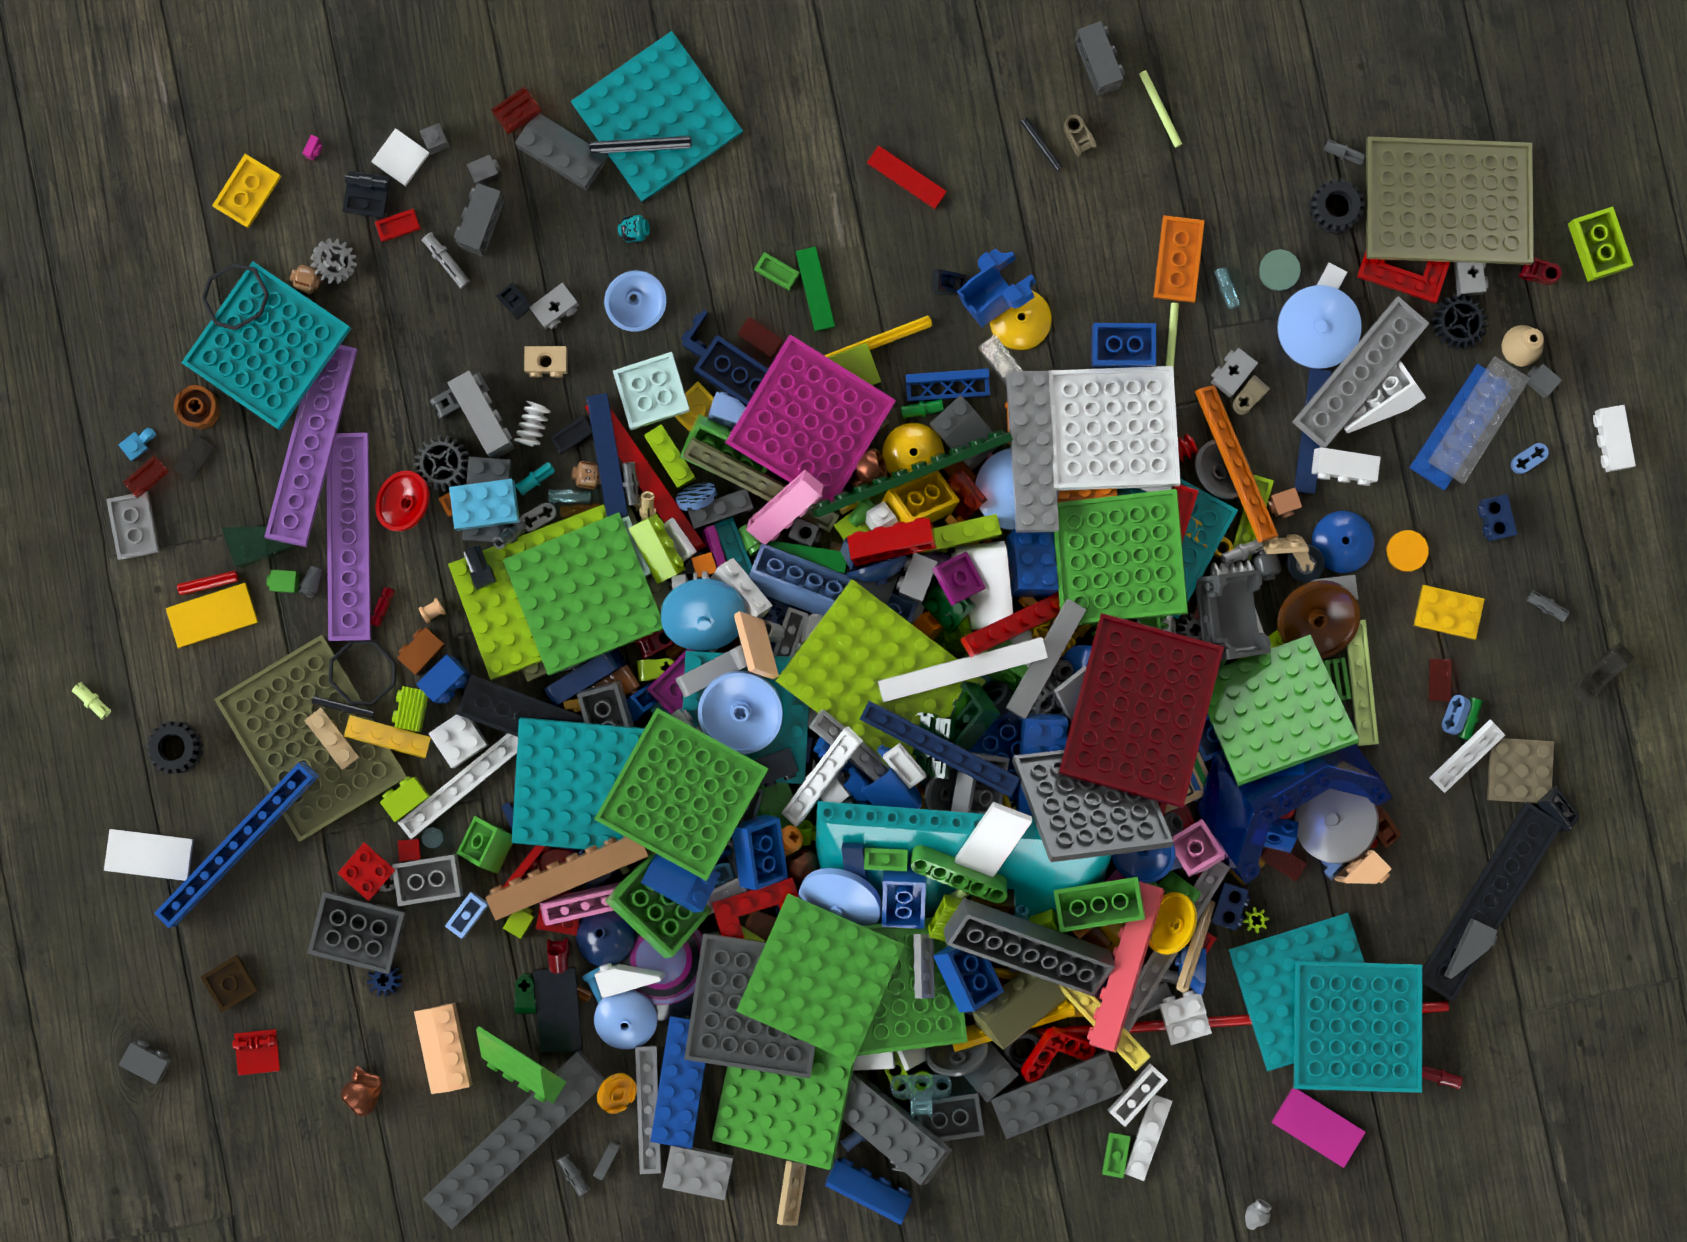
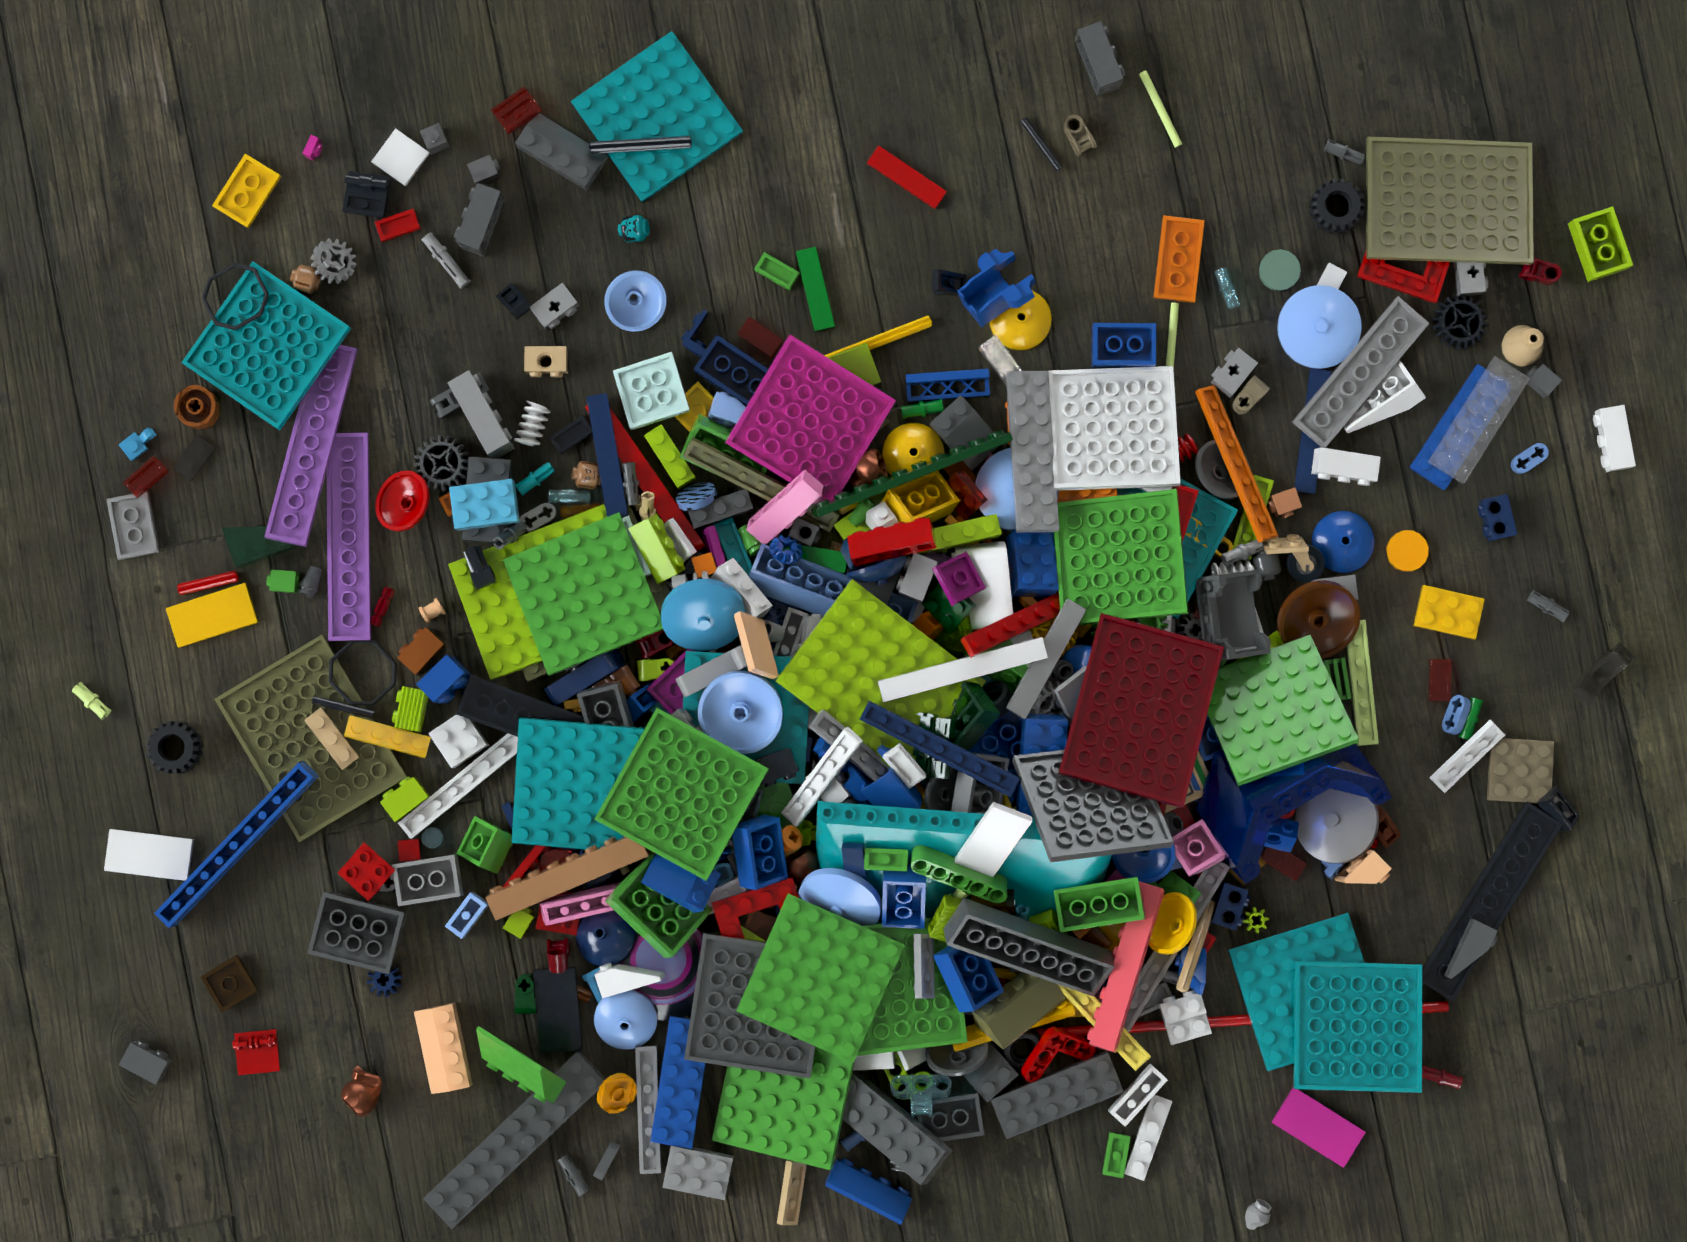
none -> blue gear [769,535,803,564]

